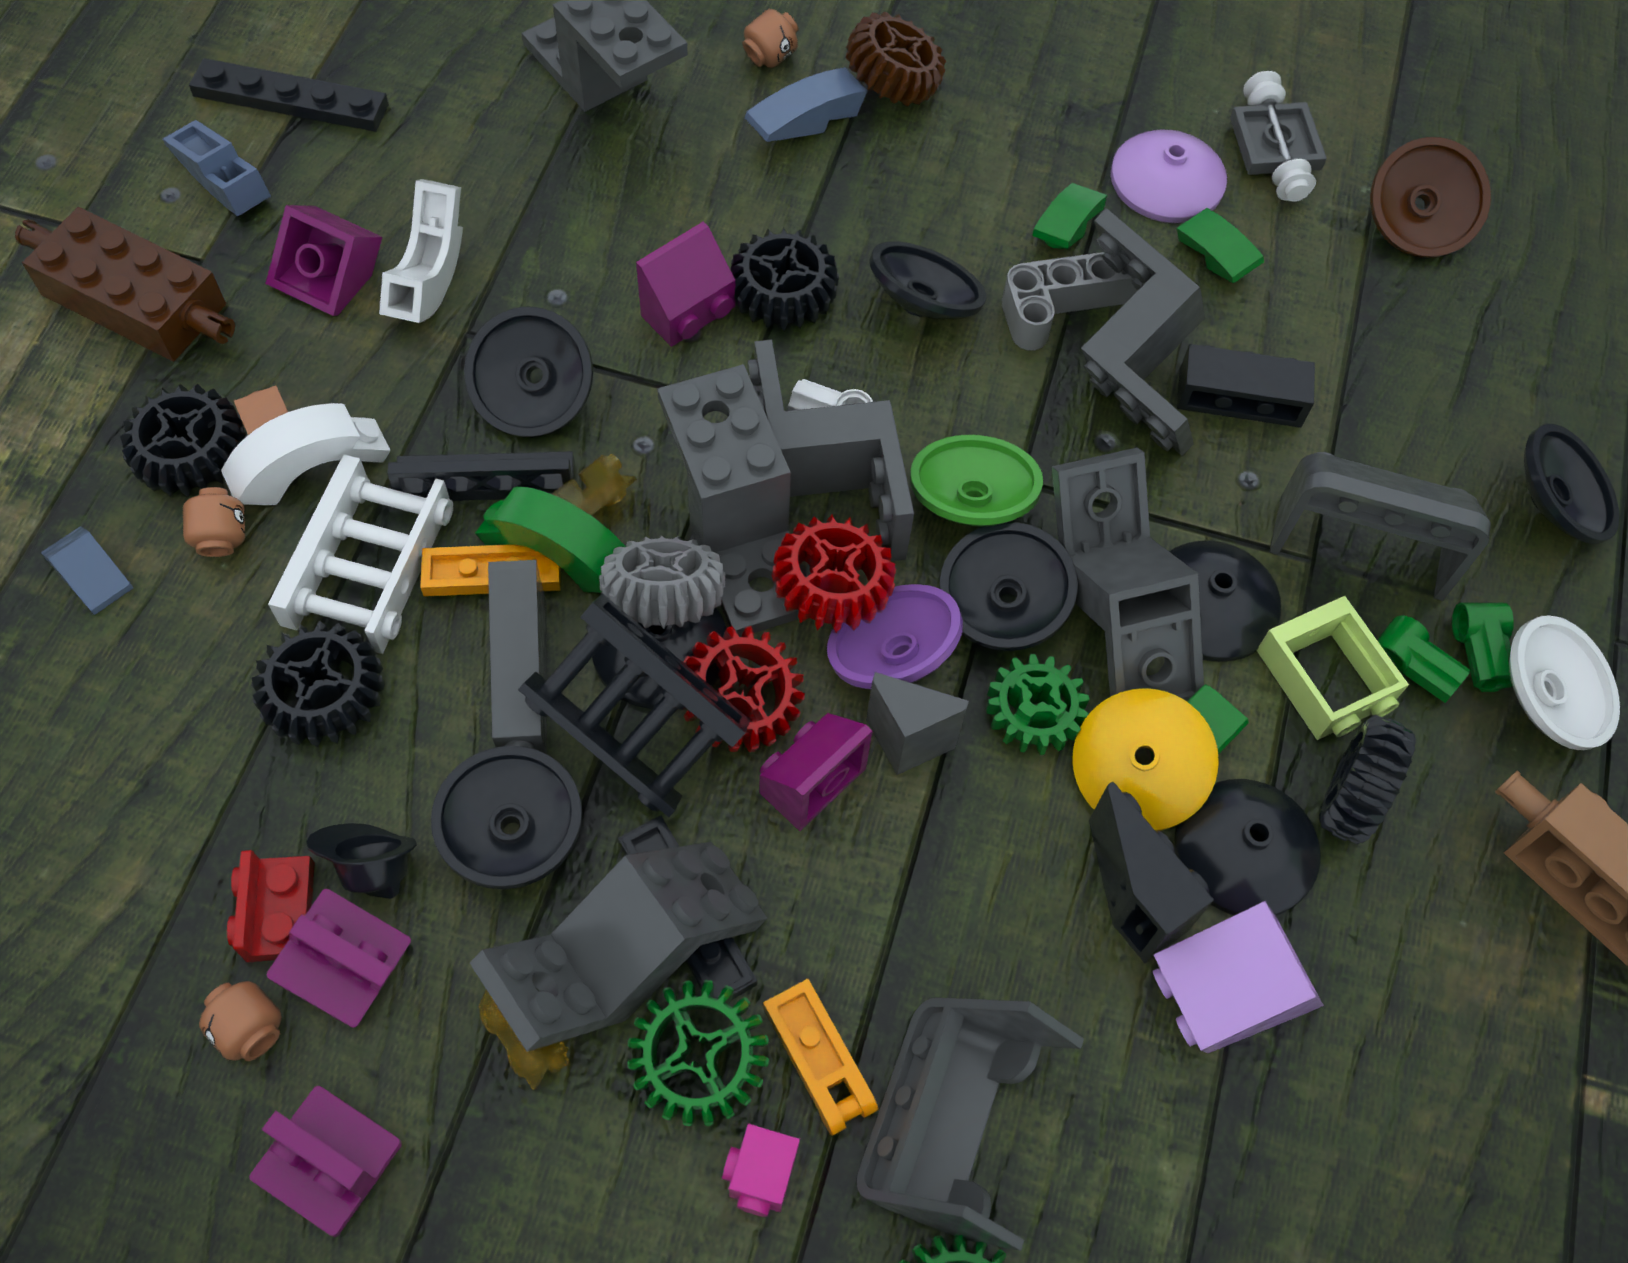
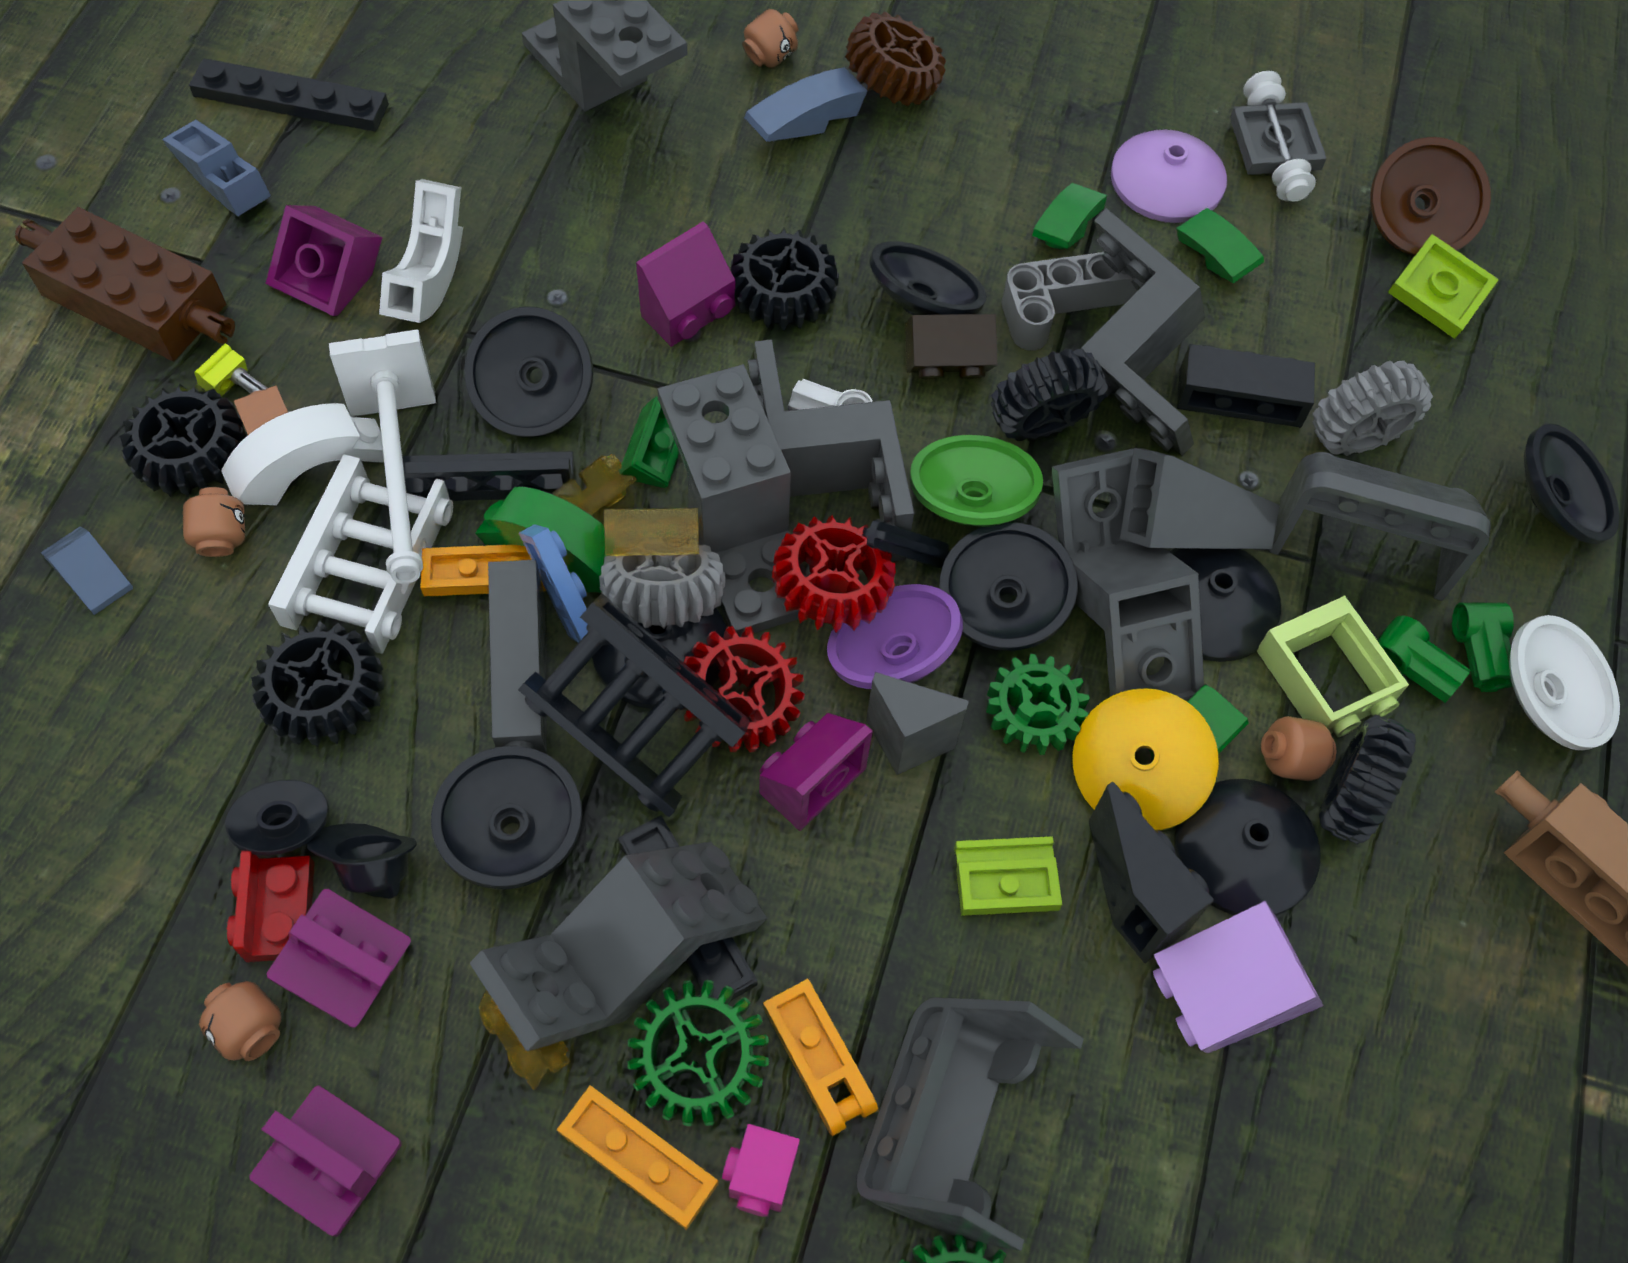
none -> neon yellow piece [194,344,267,397]
none -> black dish [225,780,329,856]
none -> white tile [329,329,436,584]
none -> medium blue plate [519,524,588,643]
none -> light orange plate [557,1085,719,1230]
none -> clear yellow hinge [604,508,699,556]
none -> green slope [618,396,679,488]
none -> black axle [862,520,950,568]
none -> dark brown brick [905,314,998,379]
none -> lime plate [954,836,1062,916]
none -> black gear [990,349,1108,441]
none -> dark grey slope [1120,448,1280,549]
none -> nougat head [1261,716,1337,781]
none -> light grey gear [1312,360,1433,456]
none -> lime plate [1388,234,1499,339]

